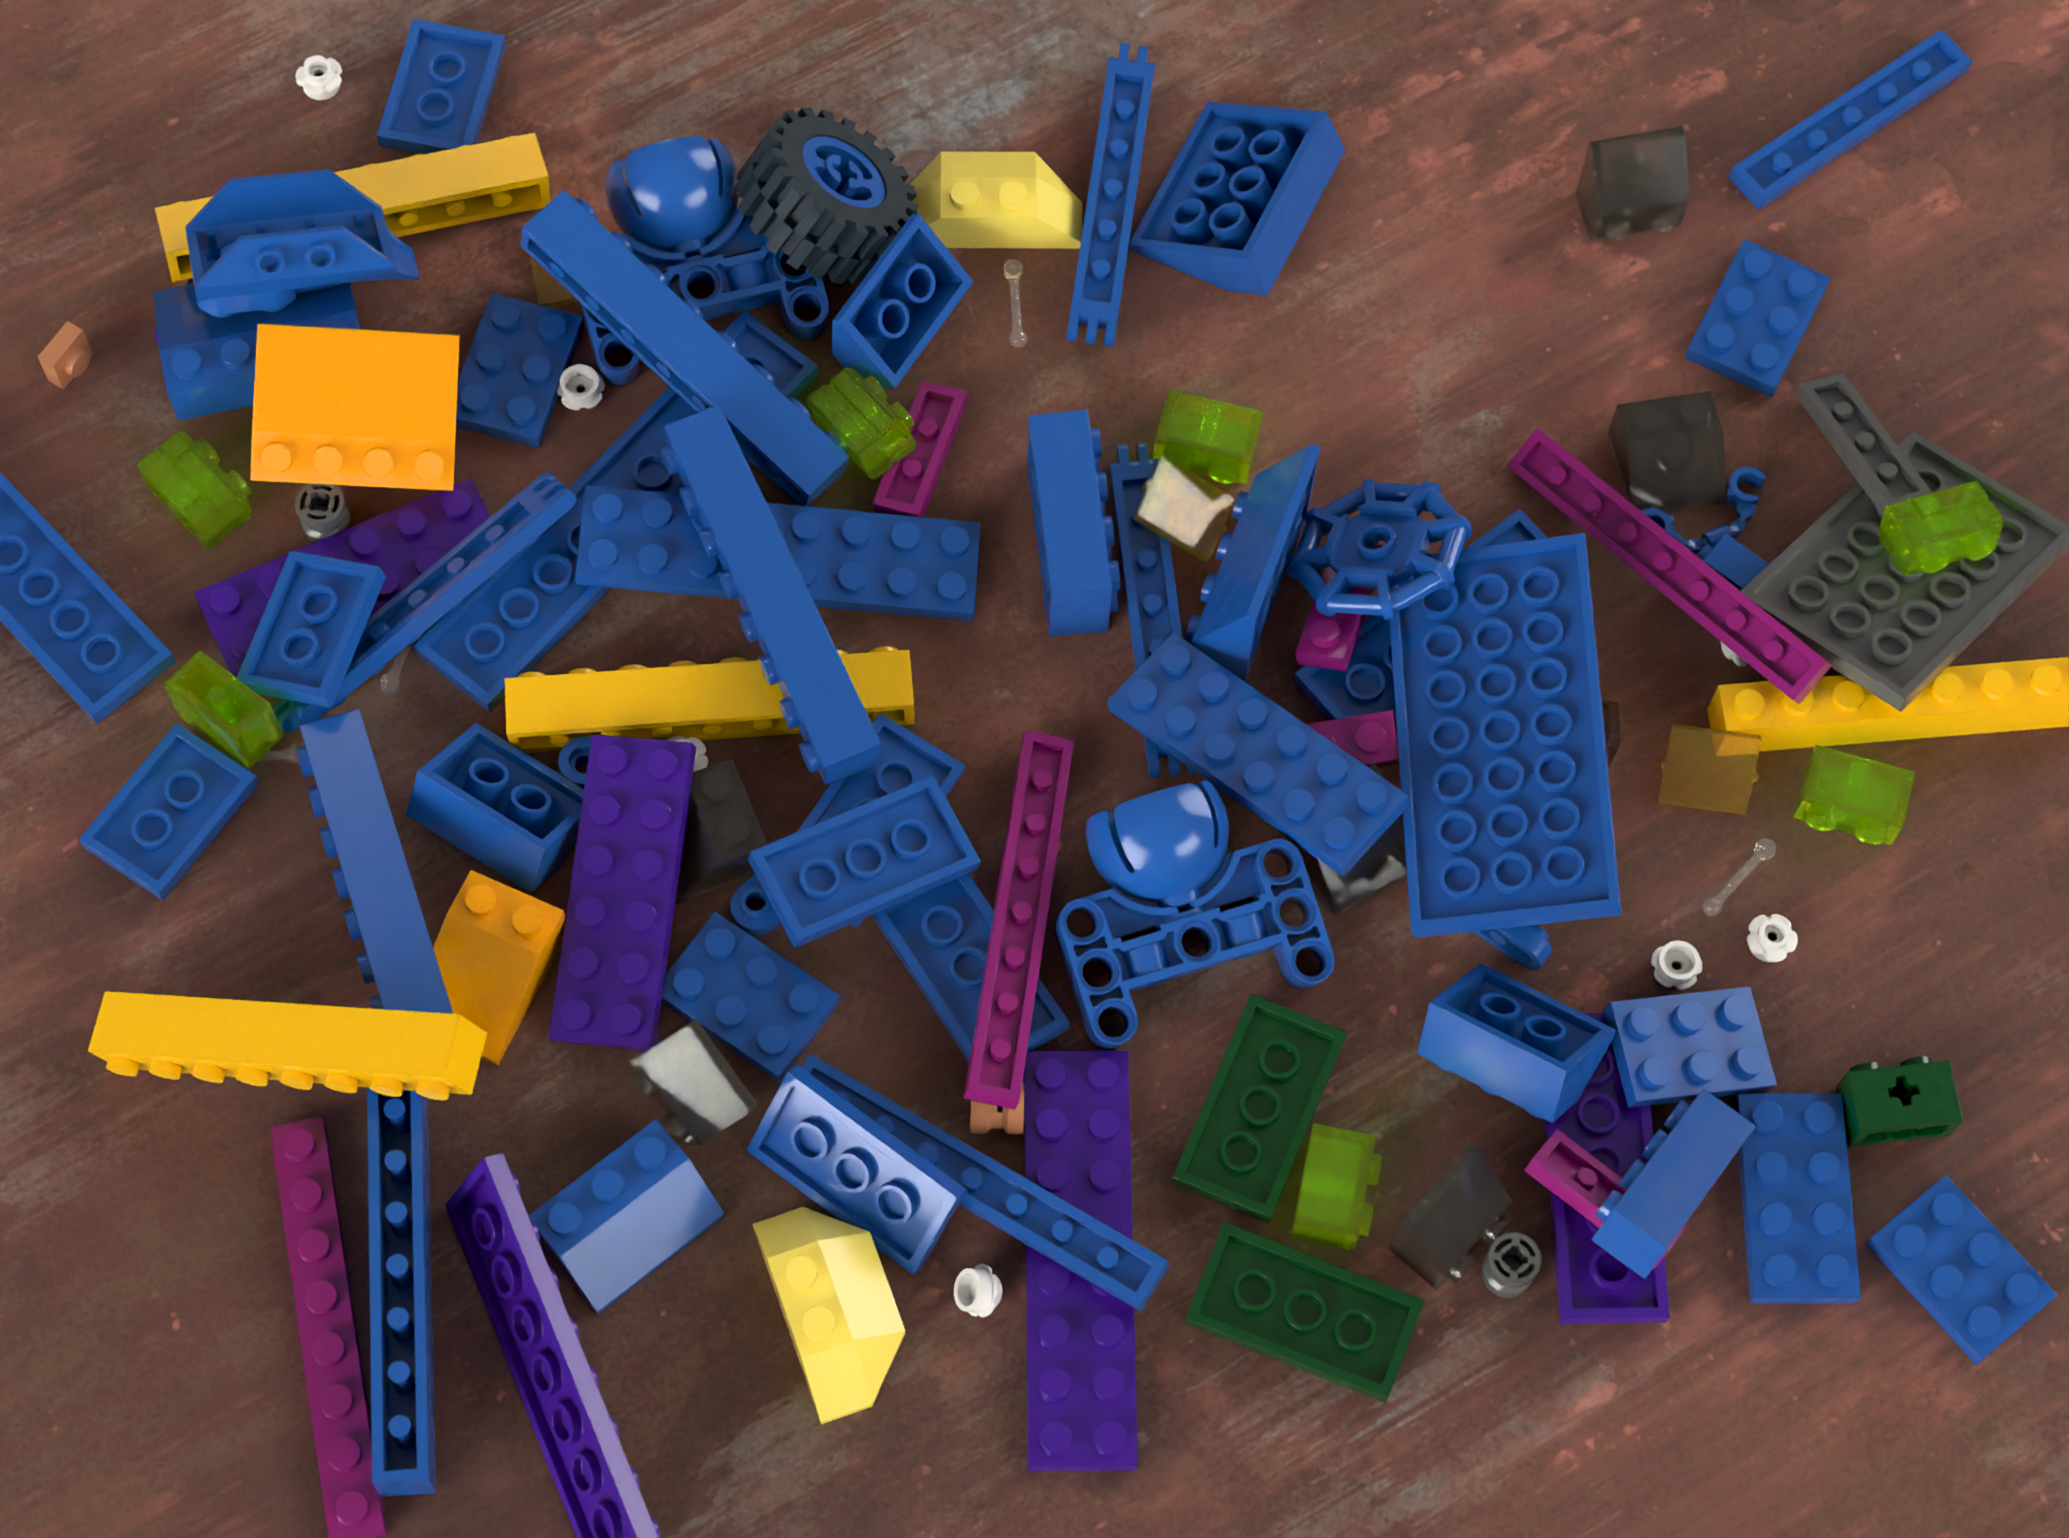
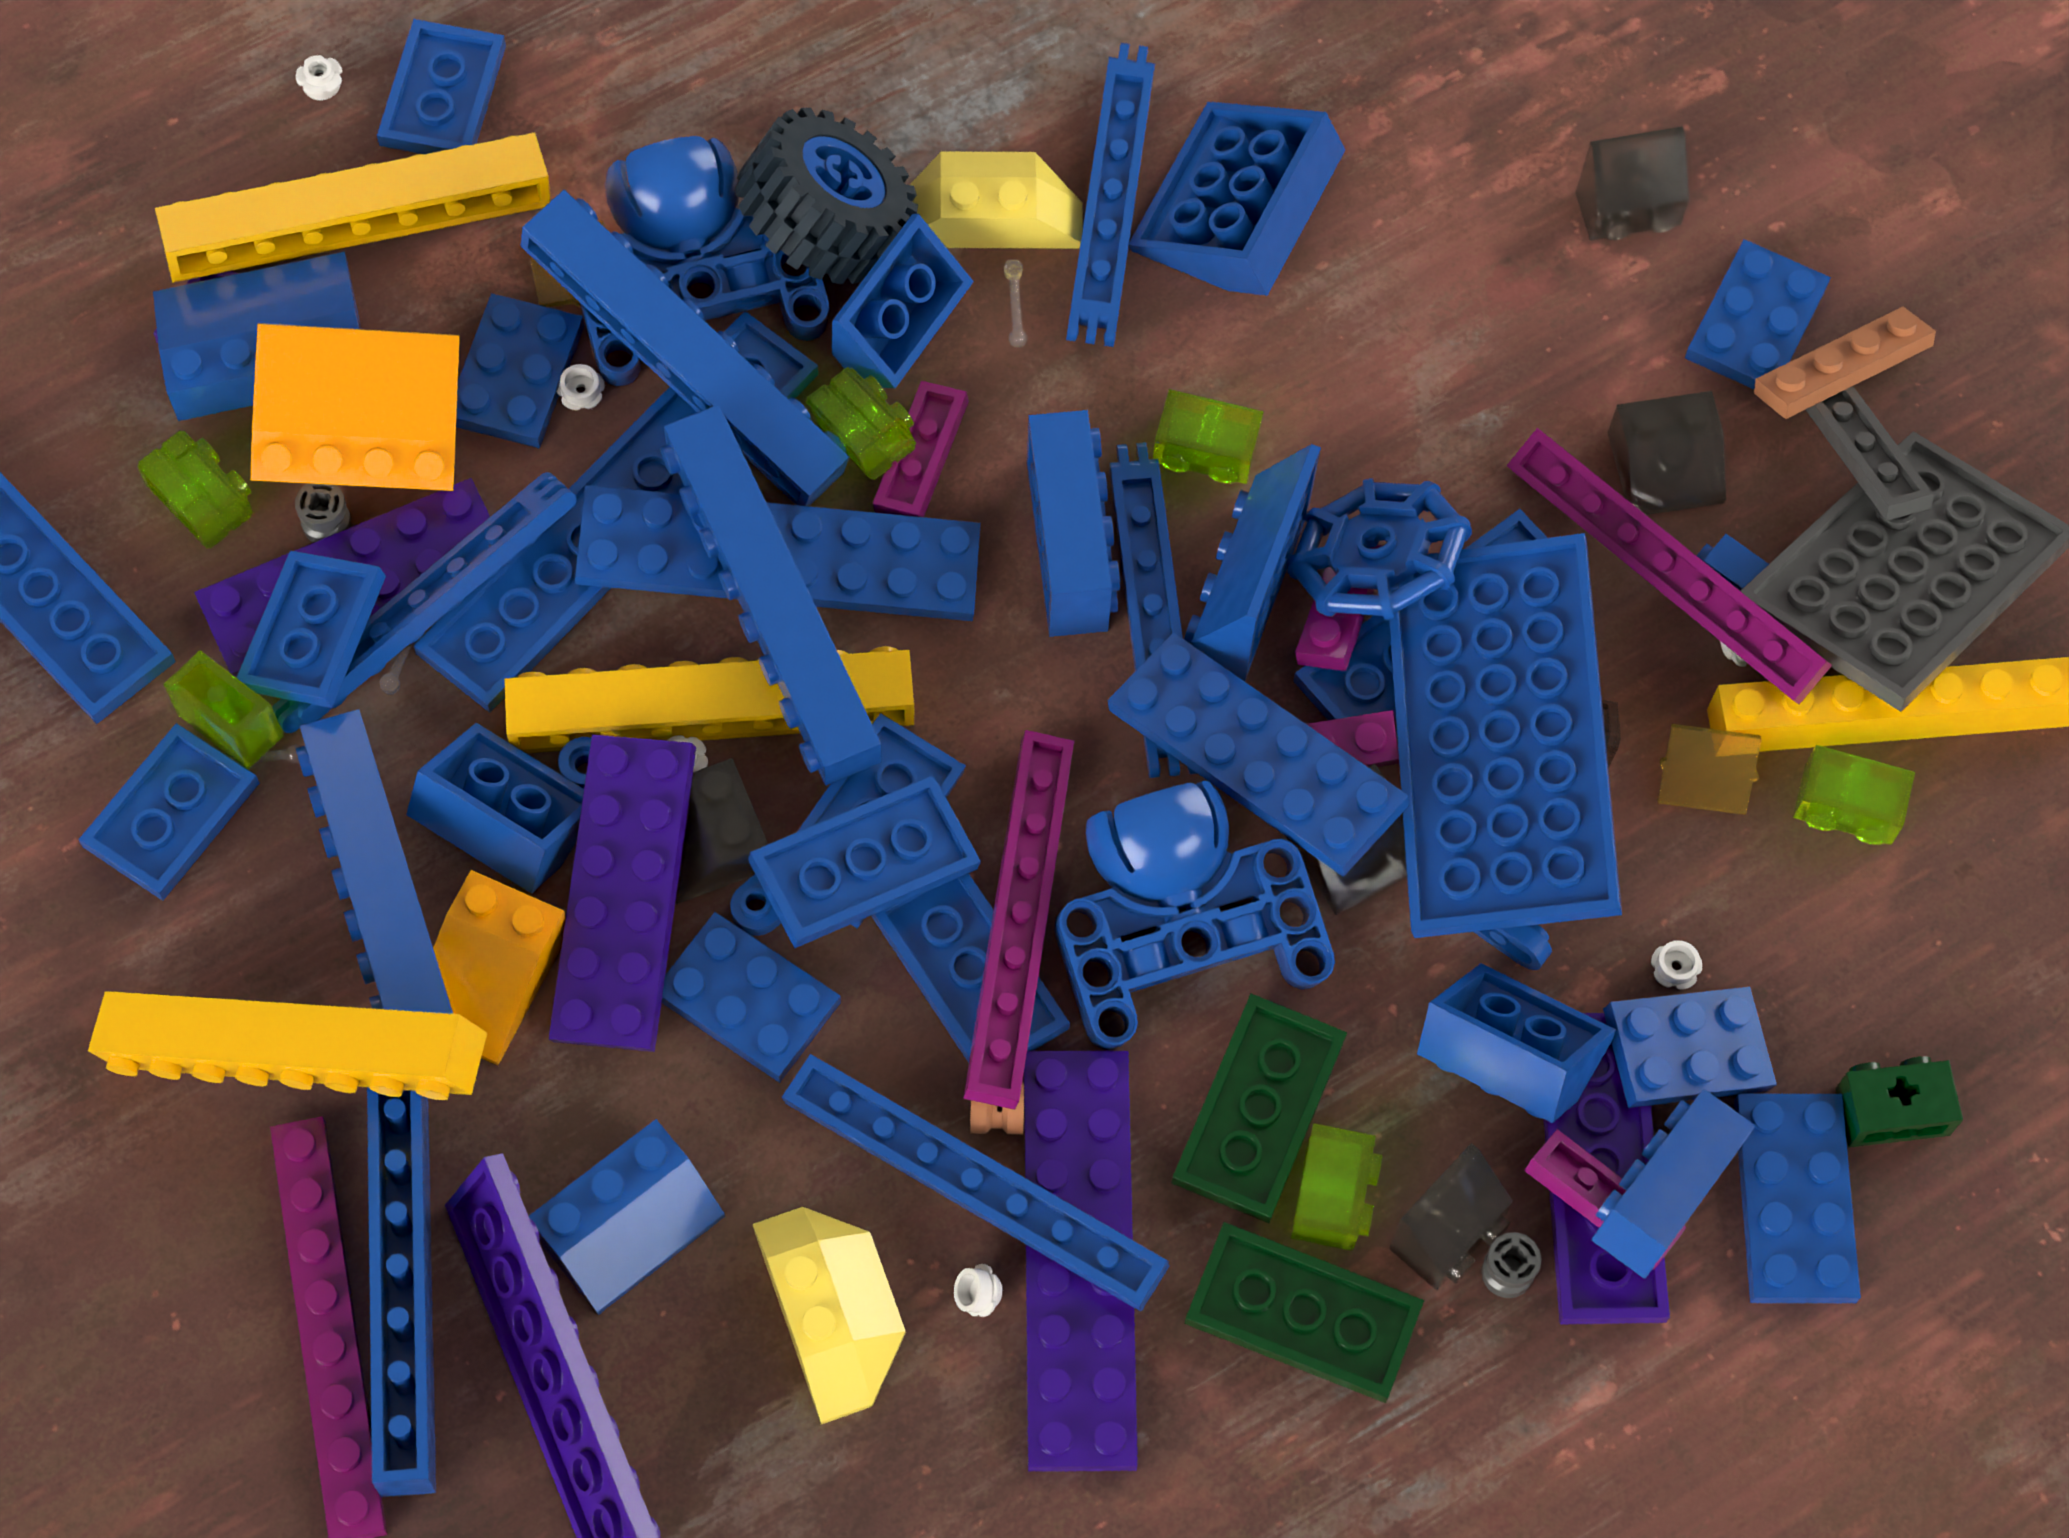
nougat plate [38,321,93,390] -> none
blue slope [185,169,420,318] -> none
clear smoke slope [630,1019,758,1146] -> none
blue plate [746,1065,967,1275] -> none
clear yellow piece [1134,455,1235,562] -> none
blue piece [1642,467,1766,552] -> none
clear hinge [1702,838,1776,916] -> none
blue plate [1728,29,1972,210] -> none
white plate [1747,914,1798,962] -> none
blue plate [1866,1175,2057,1366] -> none
clear neon green brick [1878,481,2003,576] -> none
none -> nougat plate [1754,306,1936,419]

